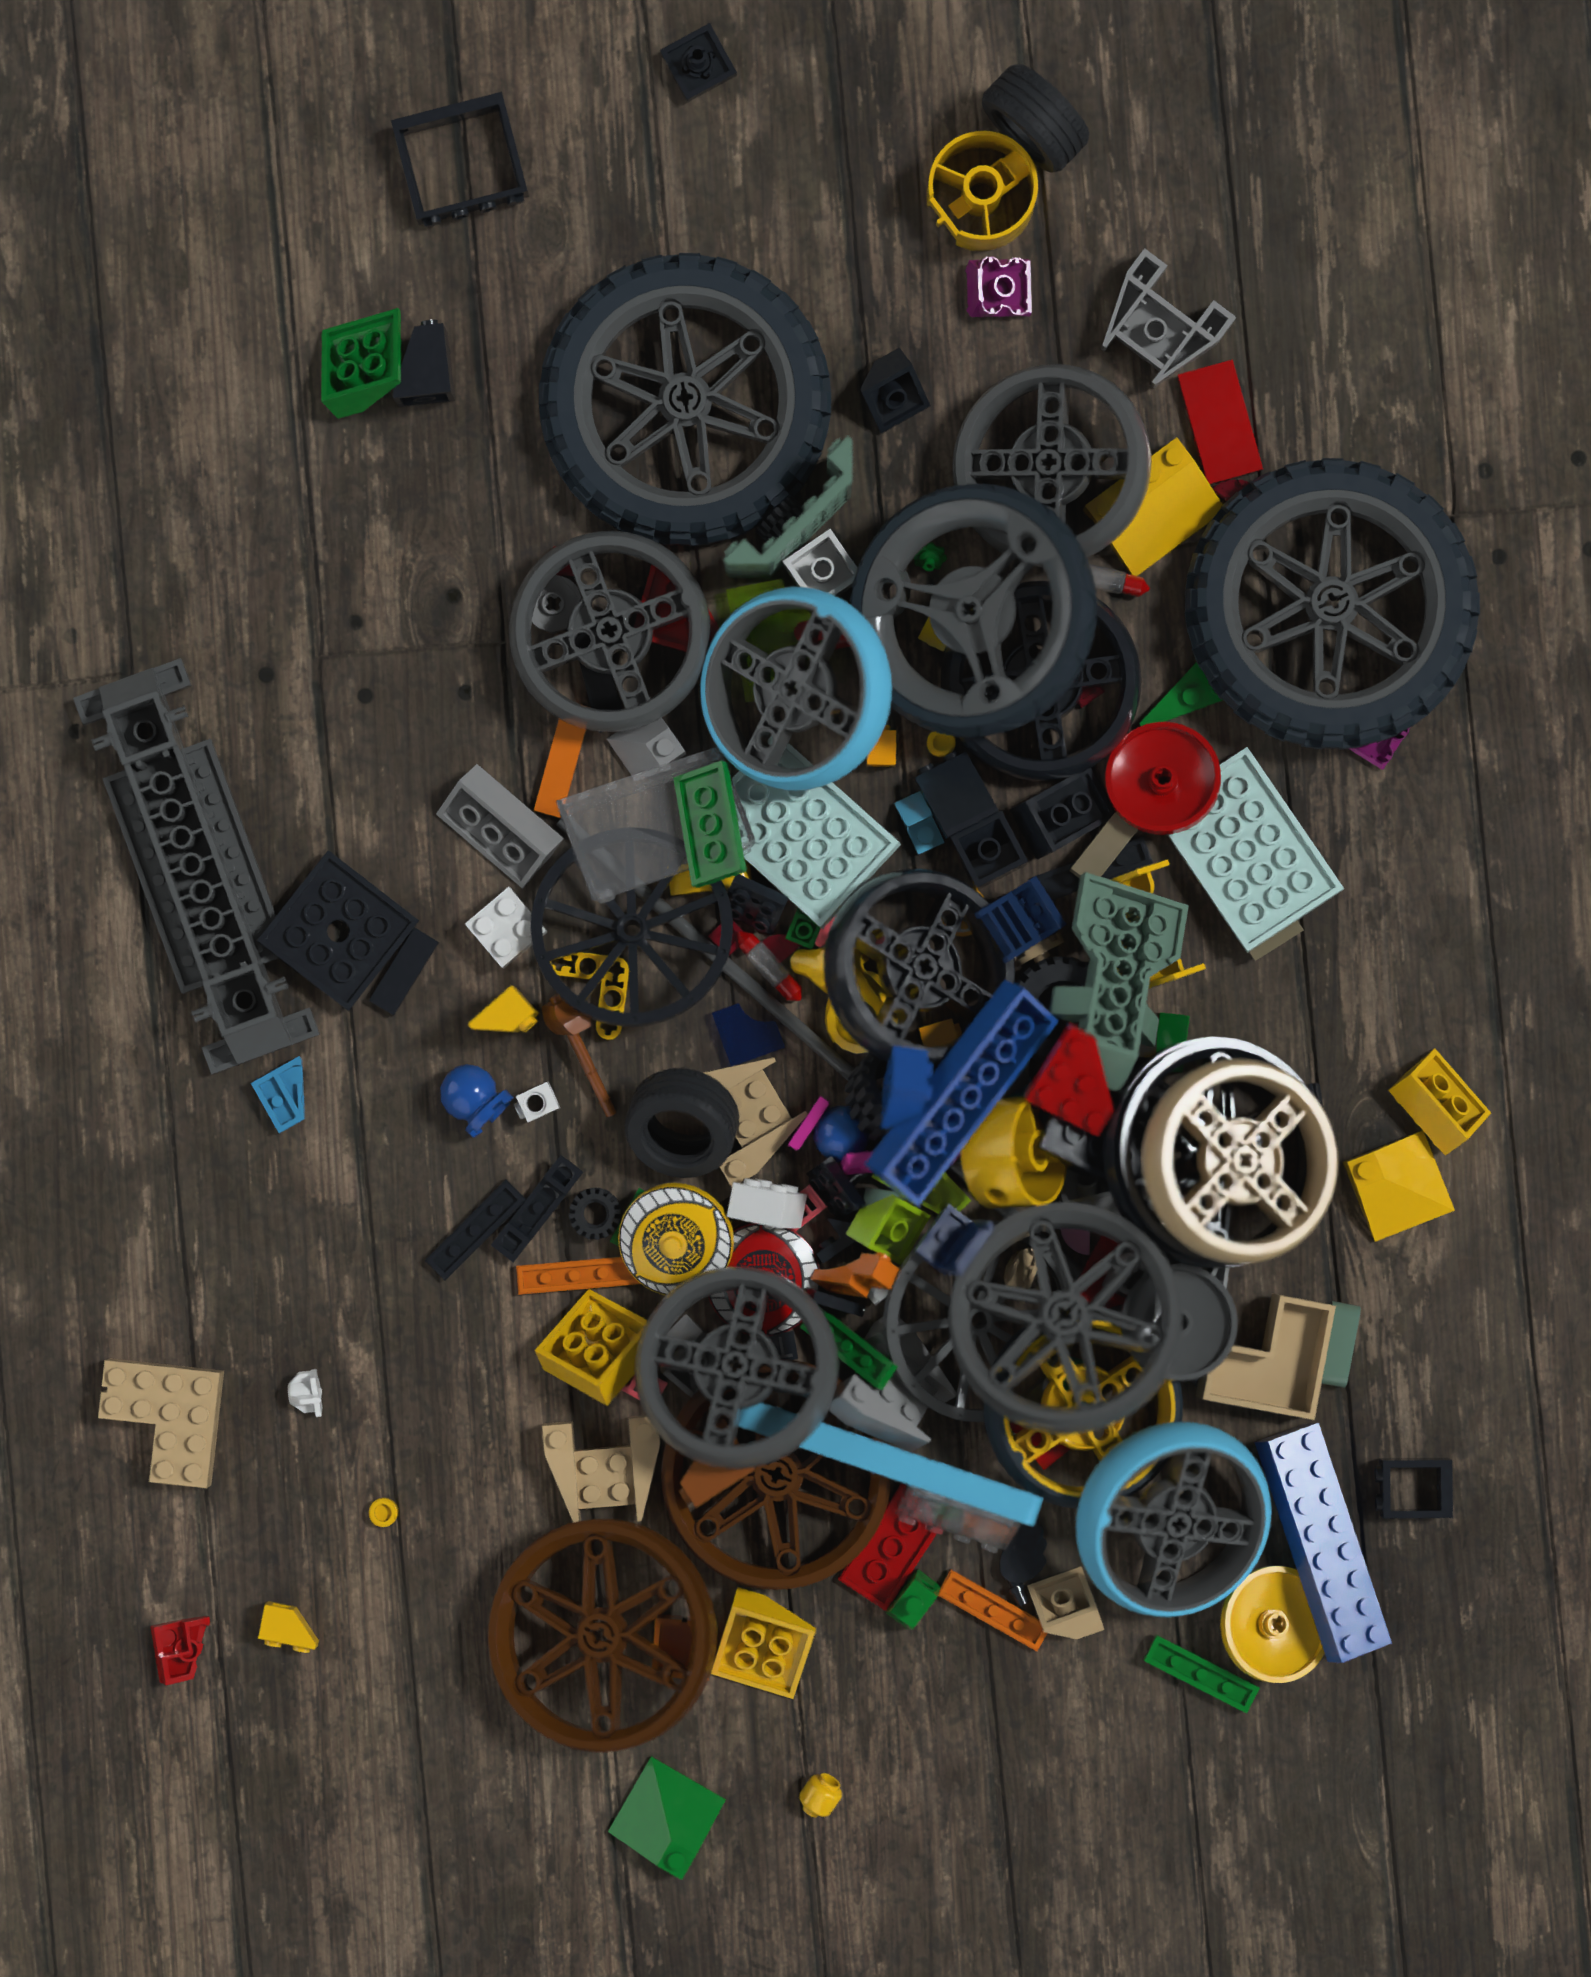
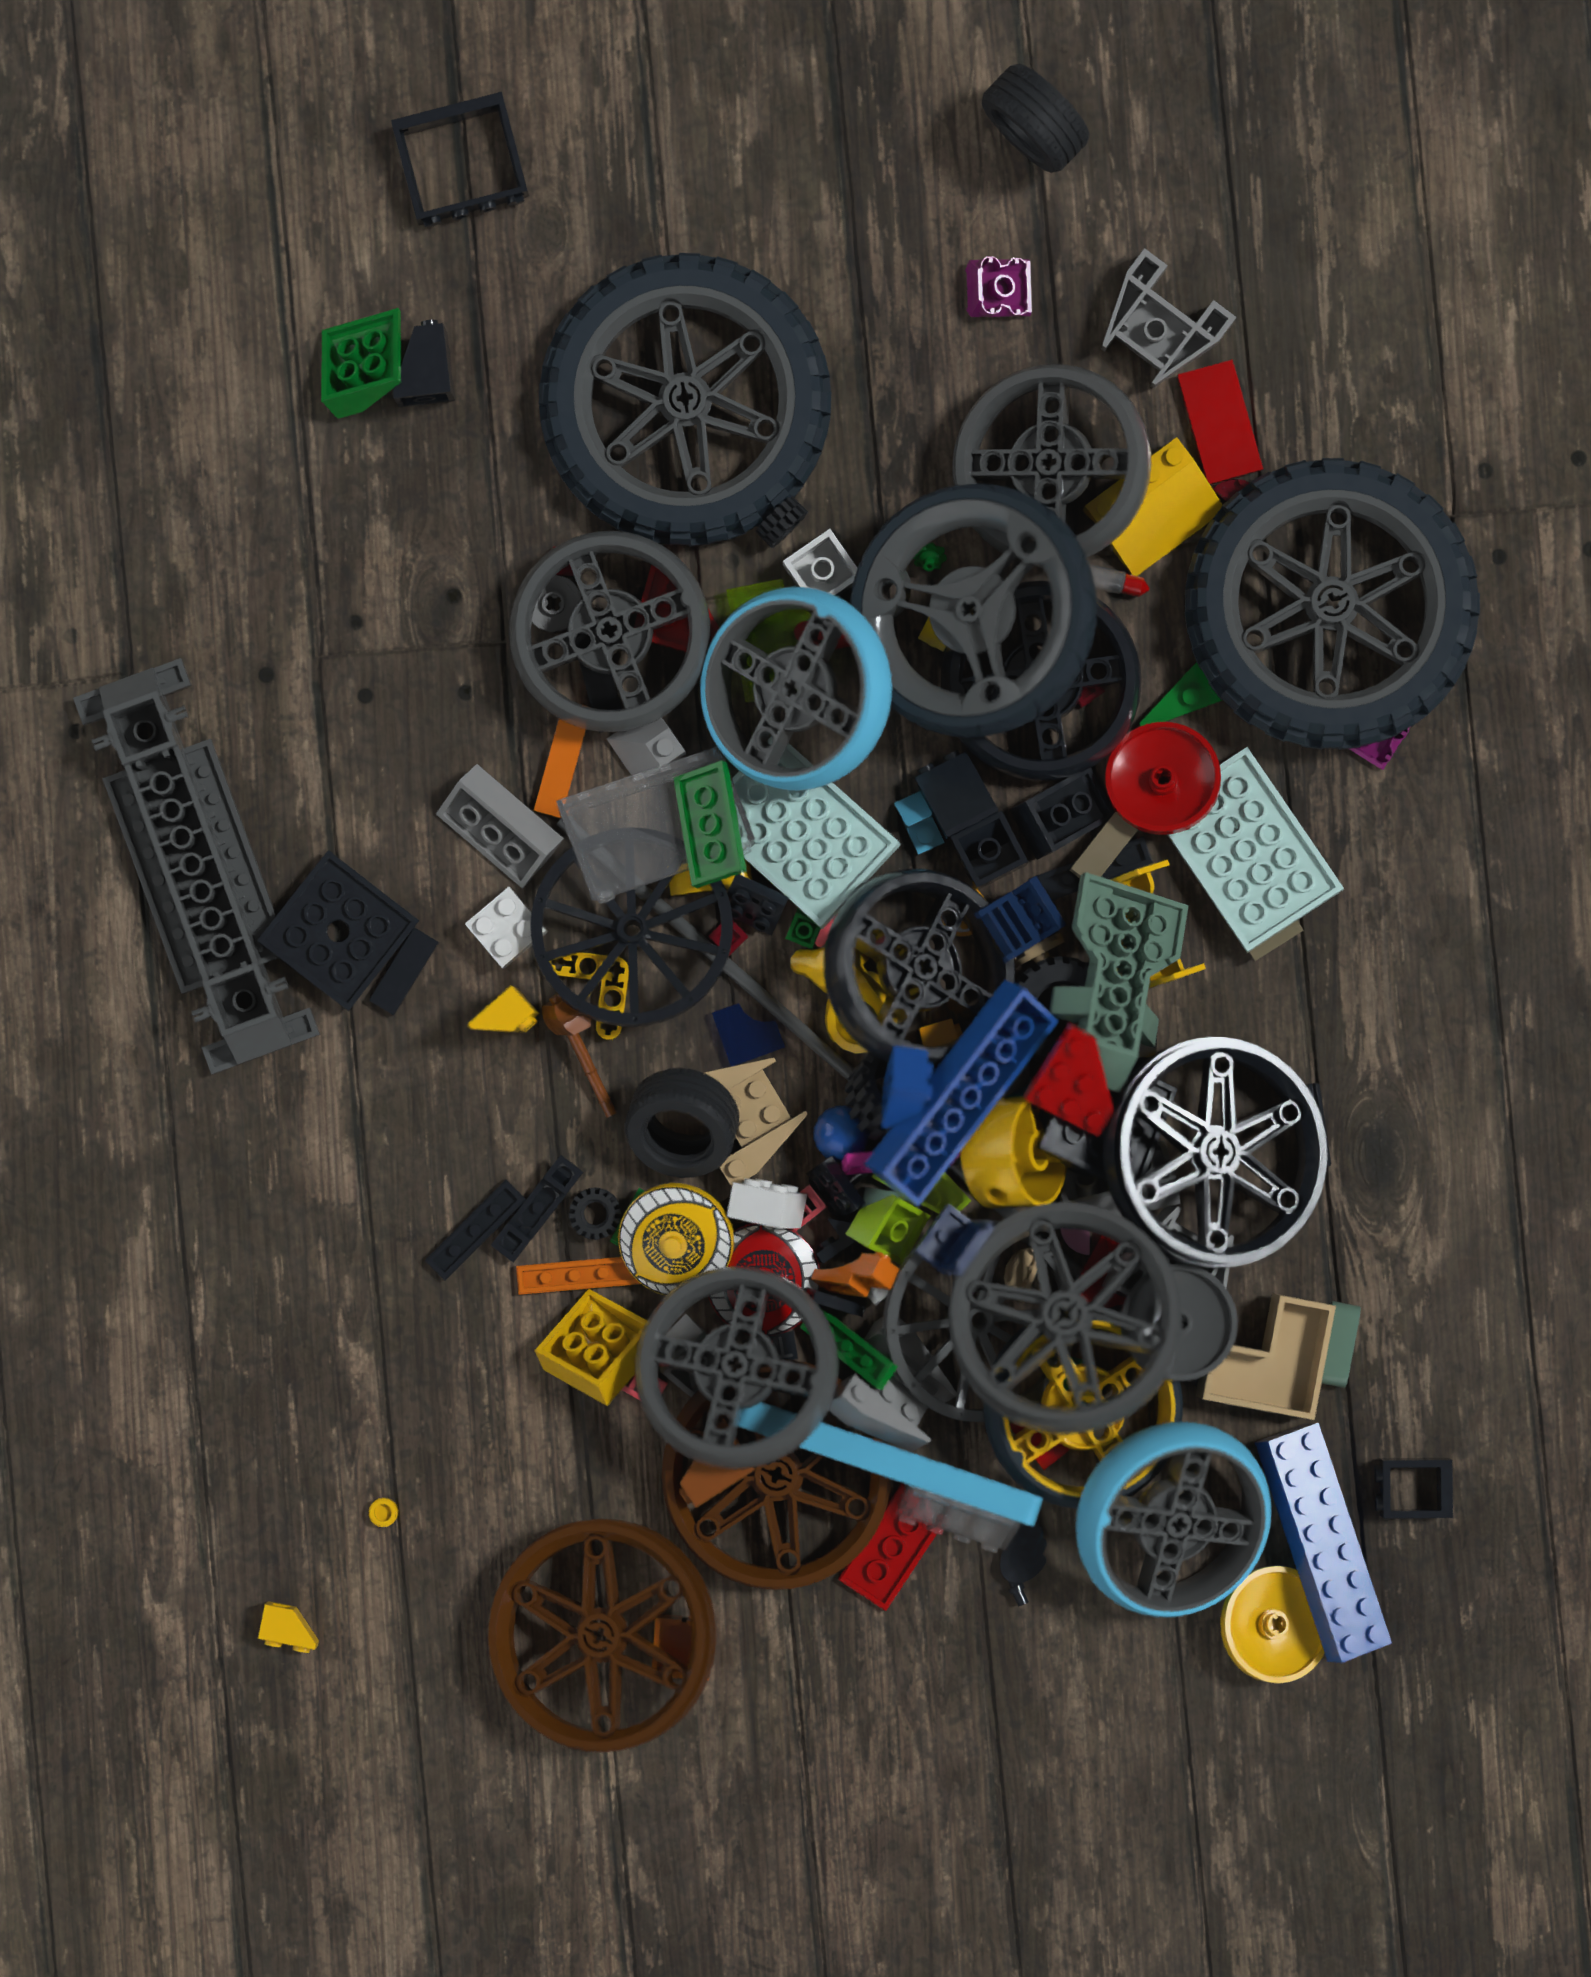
tan piece [98,1358,224,1488] -> none
red slope [150,1616,210,1686] -> none
dark azure wing [251,1056,305,1133] -> none
white piece [288,1369,323,1417] -> none
blue tile [440,1064,514,1138] -> none
white brick [514,1082,560,1122] -> none
tan wedge [542,1415,661,1523] -> none
green slope [608,1756,726,1880] -> none
black plate [660,23,737,102] -> none
yellow slope [711,1587,816,1699] -> none
sand green slope [724,436,852,578] -> none
piece [737,931,802,1001] -> none
dark red tile [762,934,801,963] -> none
dark pink tile [788,1096,829,1150] -> none
yellow head [799,1773,842,1818] -> none
black slope [860,347,931,434] -> none
light orange brick [867,725,896,767] -> none
green torso [885,1569,941,1630] -> none
yellow animal [927,131,1038,251] -> none
yellow tile [927,731,956,758] -> none
orange tile [938,1569,1047,1651] -> none
tan slope [1027,1566,1104,1639] -> none
tan wheel [1142,1059,1338,1264] -> none
green plate [1143,1634,1260,1714] -> none
green slope [1157,1012,1190,1073] -> none
yellow slope [1343,1130,1455,1242] -> none
yellow slope [1388,1048,1491,1156] -> none

